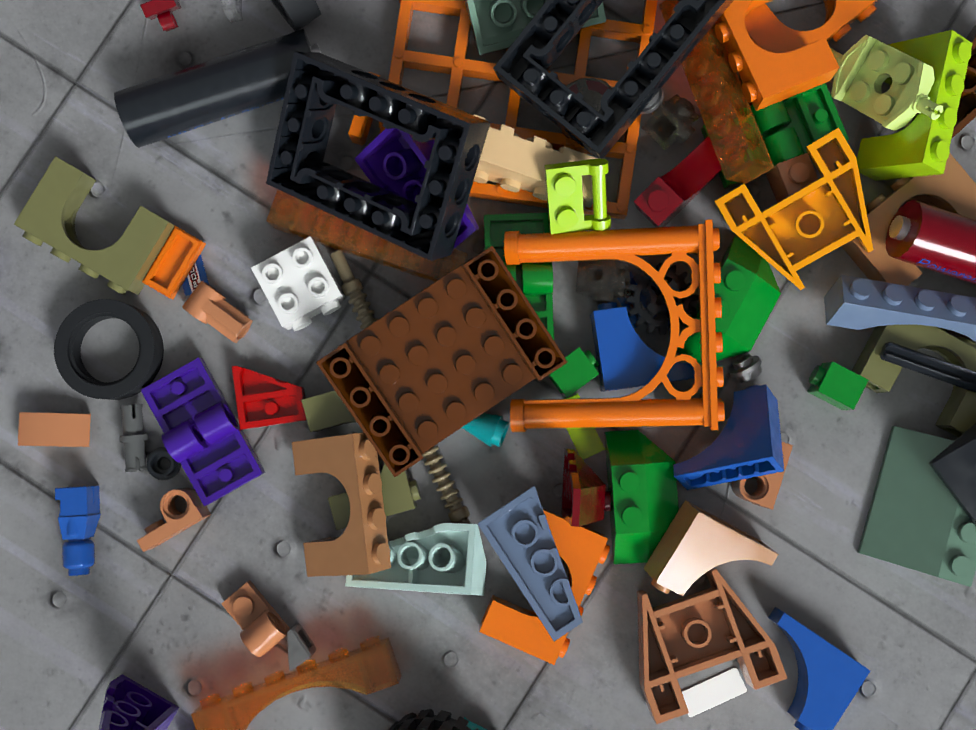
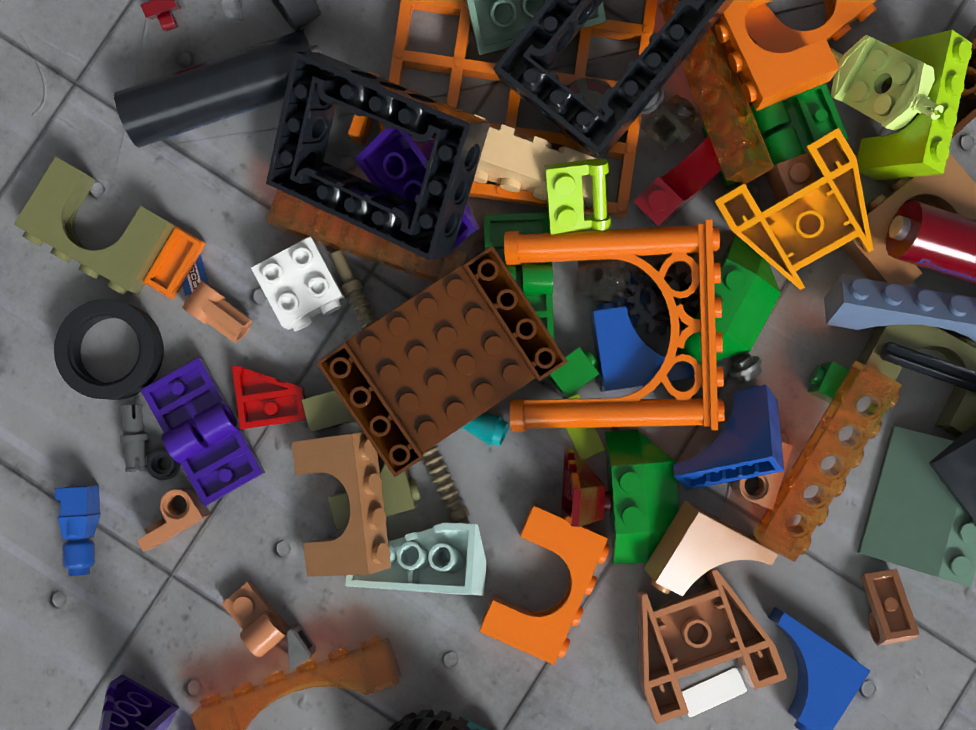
nougat slope [18,412,91,447] -> none
sand blue wing [477,485,583,641] -> none
none -> clear orange brick [753,360,902,562]
none -> nougat plate [861,569,920,646]

